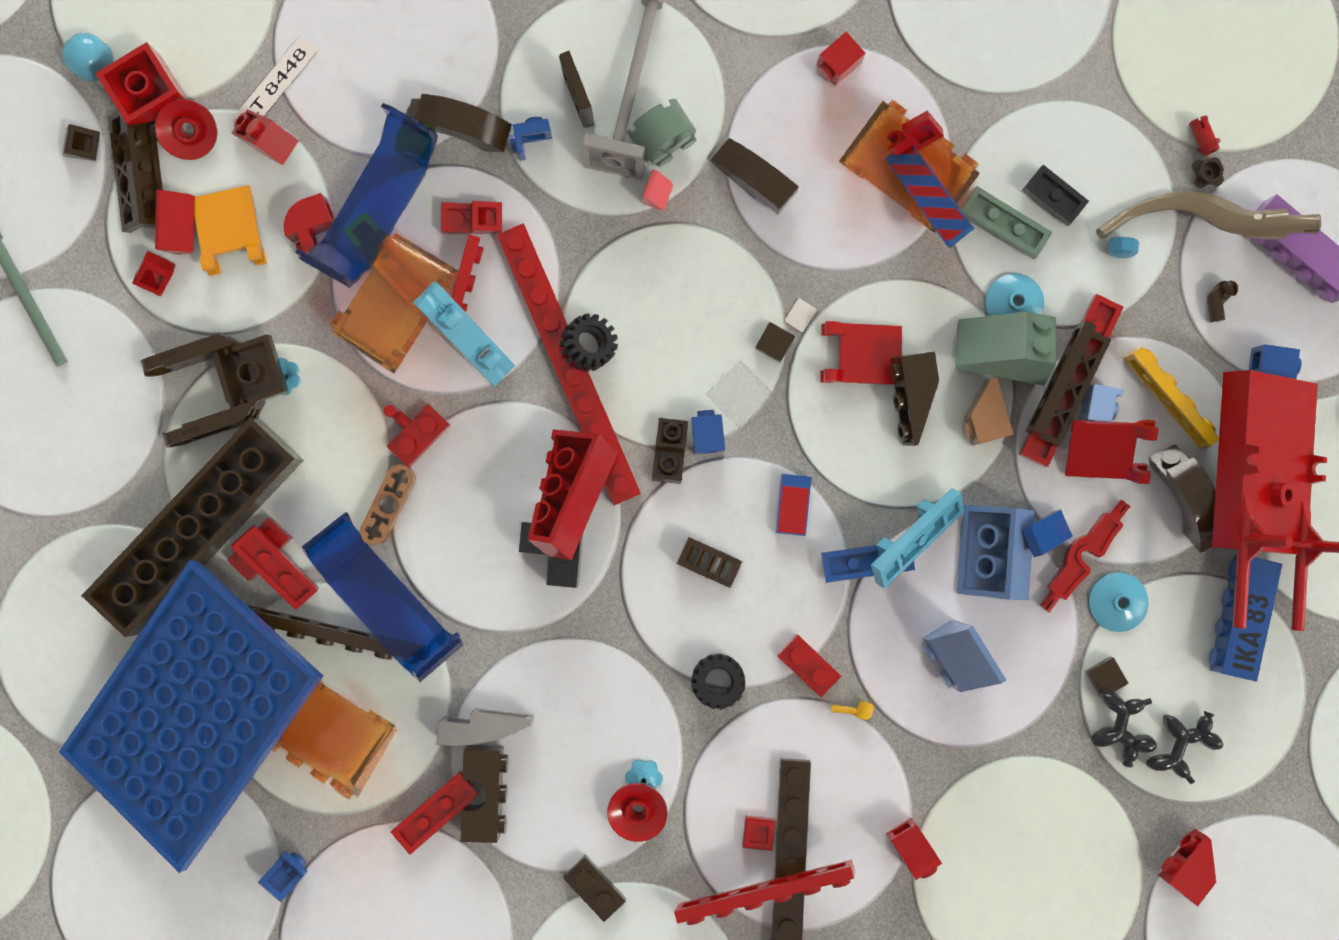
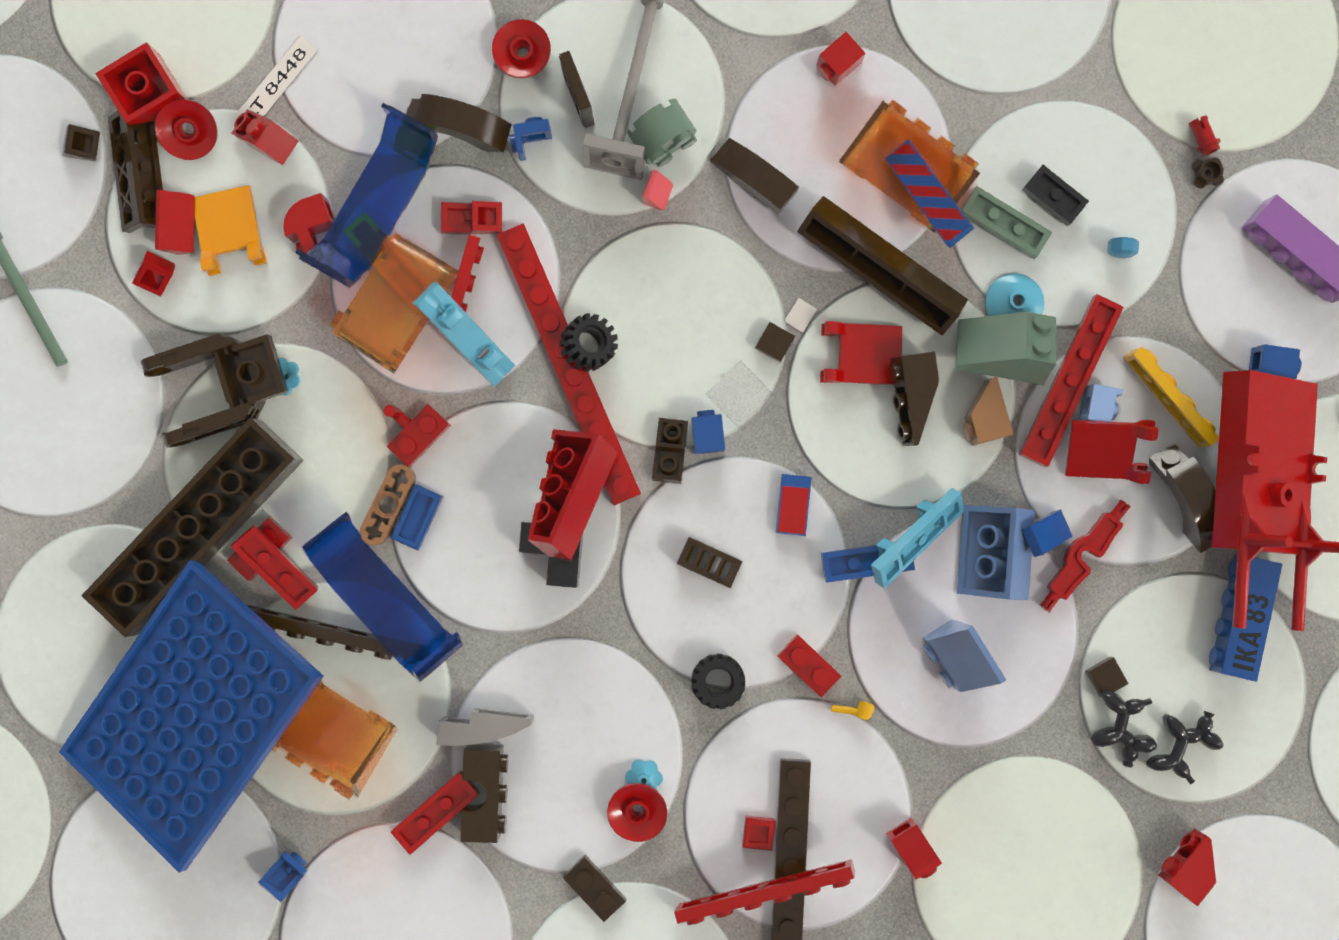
medium azure hair [62,33,114,82] -> none
red plate [887,110,944,156] -> none
dark brown fence [1025,321,1111,447] -> none
medium azure dish [1088,572,1149,632] -> none
dark tan animal [1096,191,1321,239] -> none
dark brown arm [1207,280,1238,323] -> none
none -> blue tile [390,484,444,551]
none -> red dish [492,19,551,79]
none -> dark brown brick [797,196,968,336]

